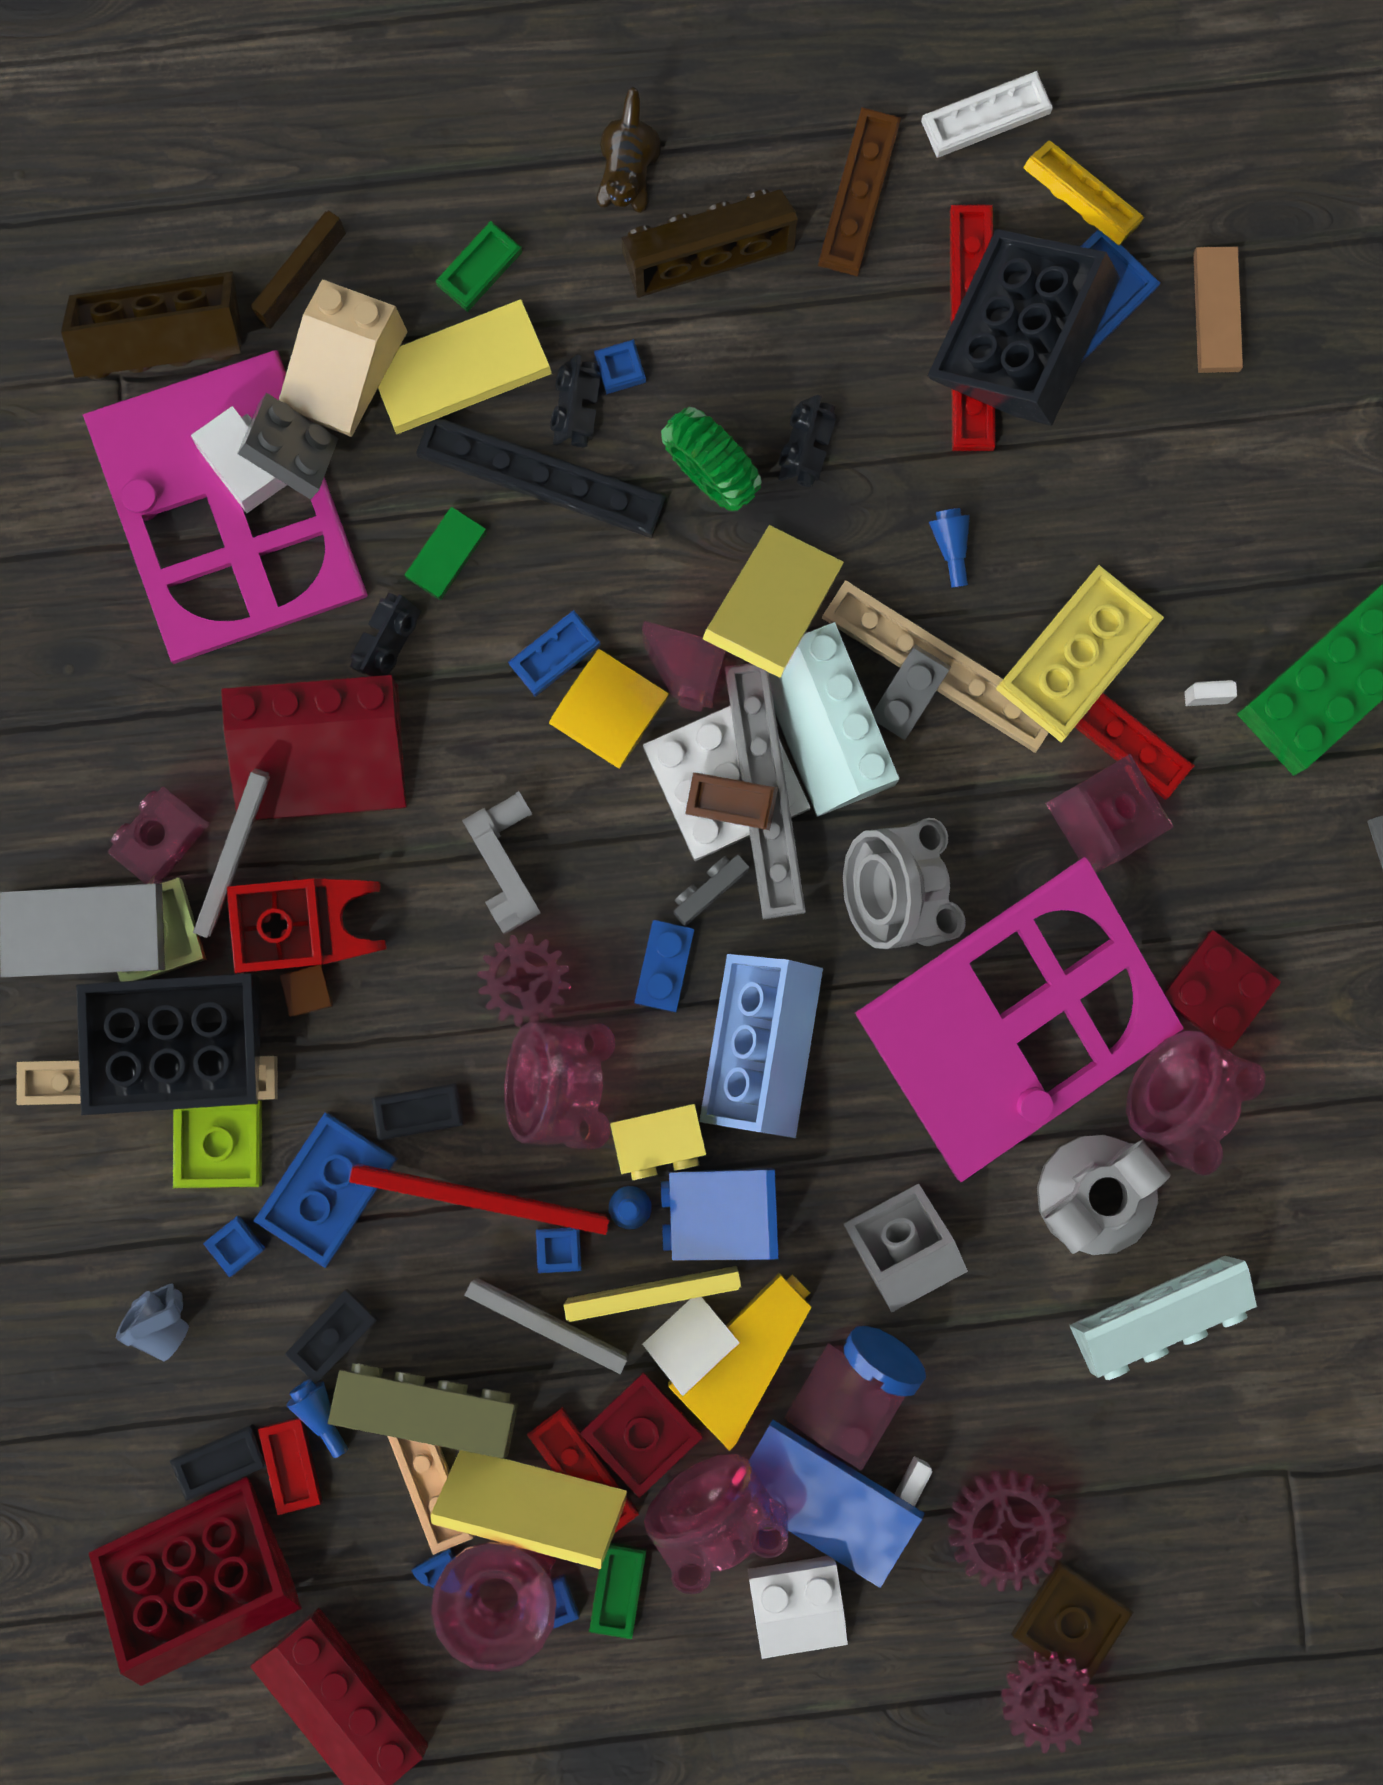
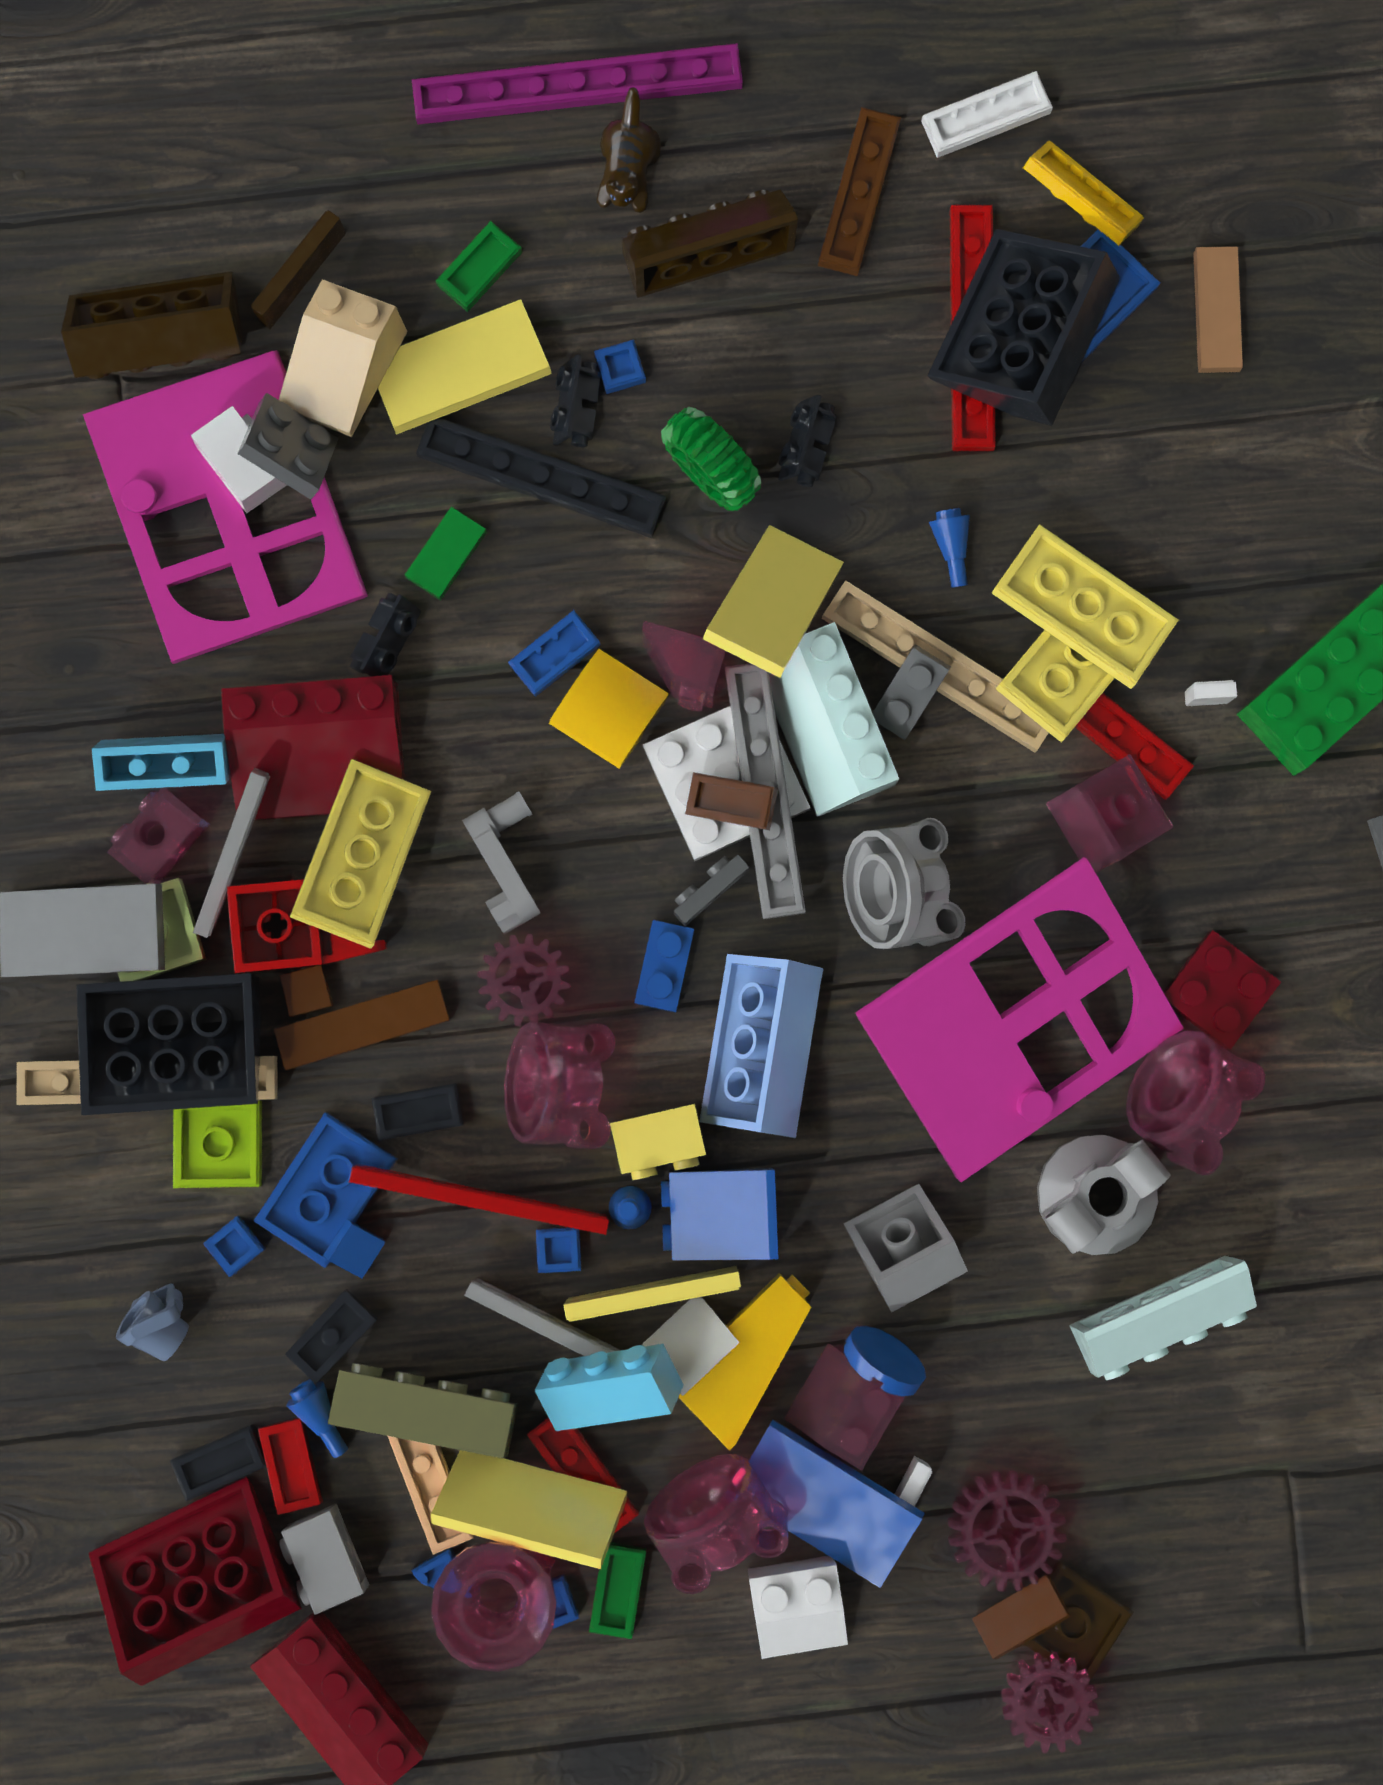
dark red plate [580,1371,703,1498] -> none
none -> medium azure brick [92,734,231,791]
none -> reddish brown tile [273,980,451,1071]
none -> light grey brick [279,1504,370,1615]
none -> light yellow tile [290,759,431,949]
none -> blue tile [323,1219,385,1279]
none -> magenta tile [412,43,743,125]
none -> medium azure brick [535,1344,684,1431]
none -> reddish brown tile [972,1575,1071,1660]
none -> light yellow tile [992,524,1179,689]

